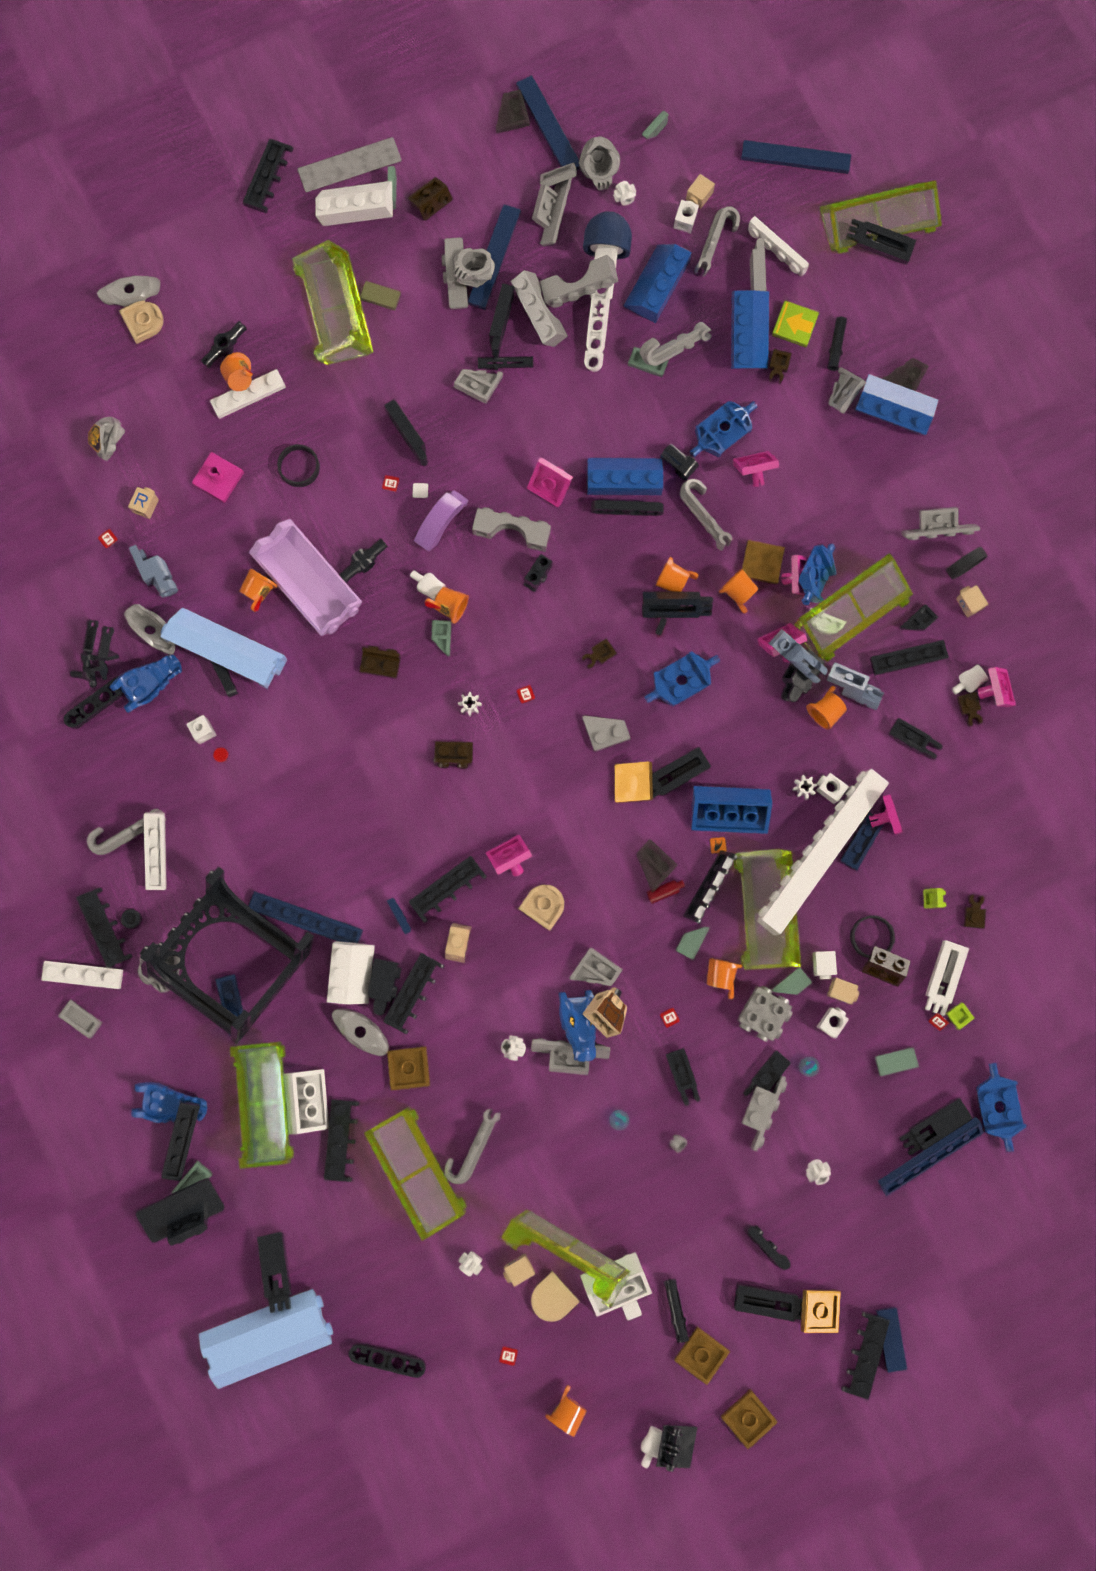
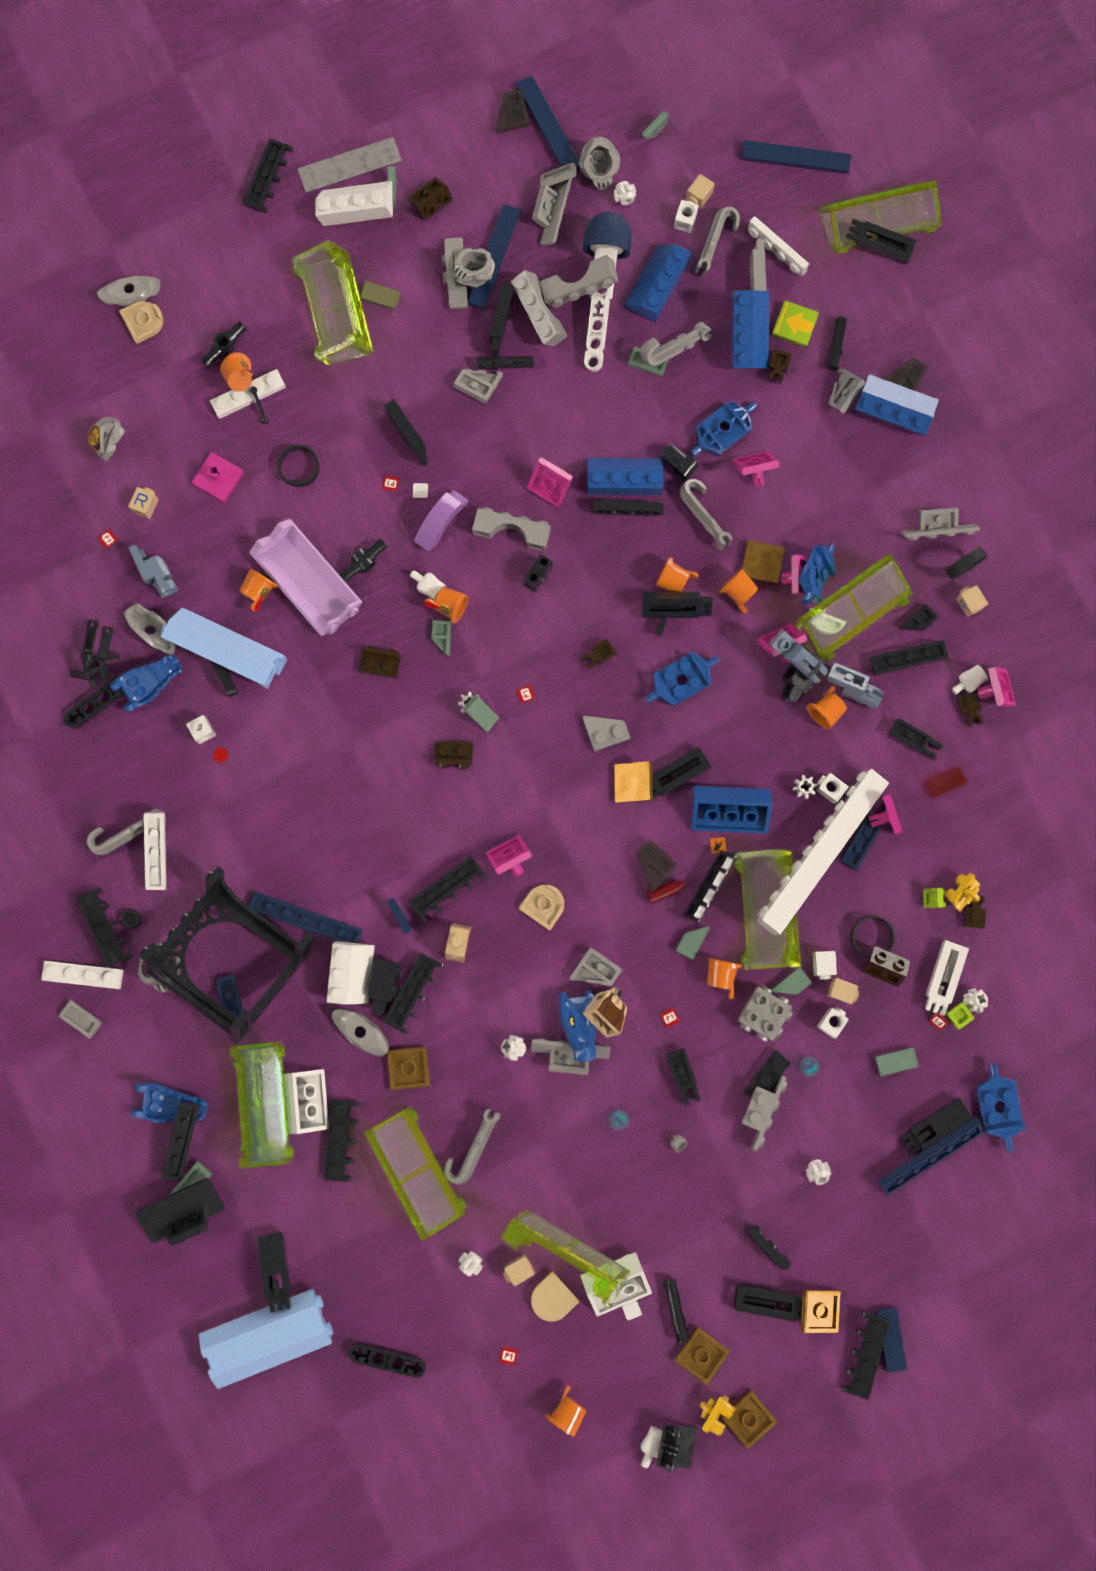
none -> black hinge [250,386,269,424]
none -> sand green tile [463,695,499,732]
none -> yellow hips [699,1395,736,1436]
none -> clear red tile [924,766,968,799]
none -> yellow hips [945,873,980,912]
none -> white gear [963,988,988,1013]

